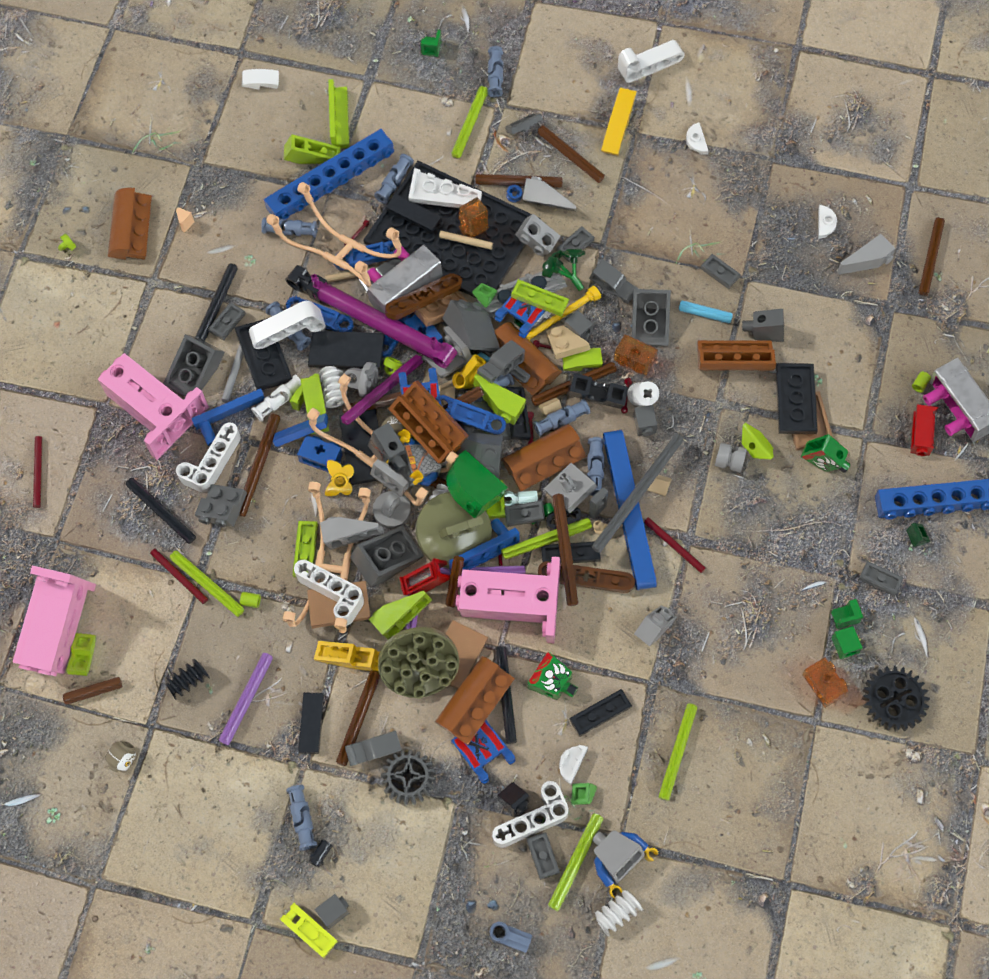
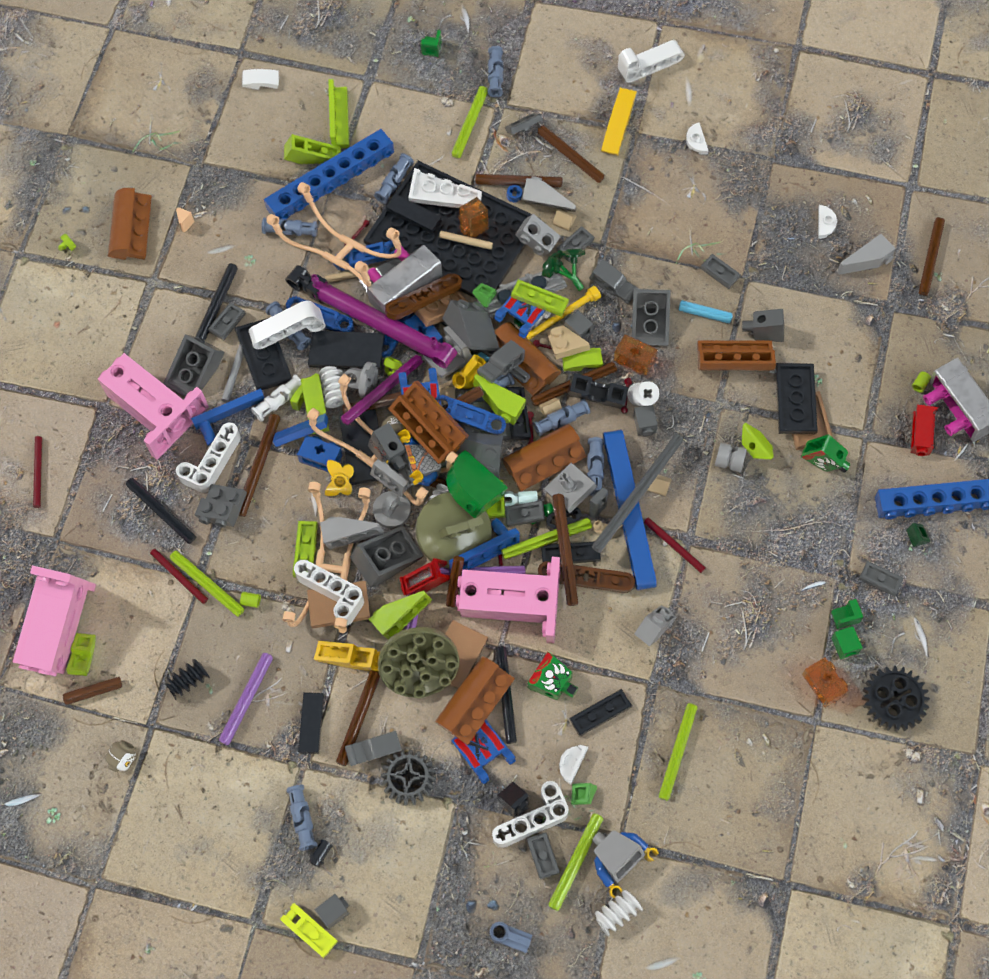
none -> tan slope [553,209,576,231]

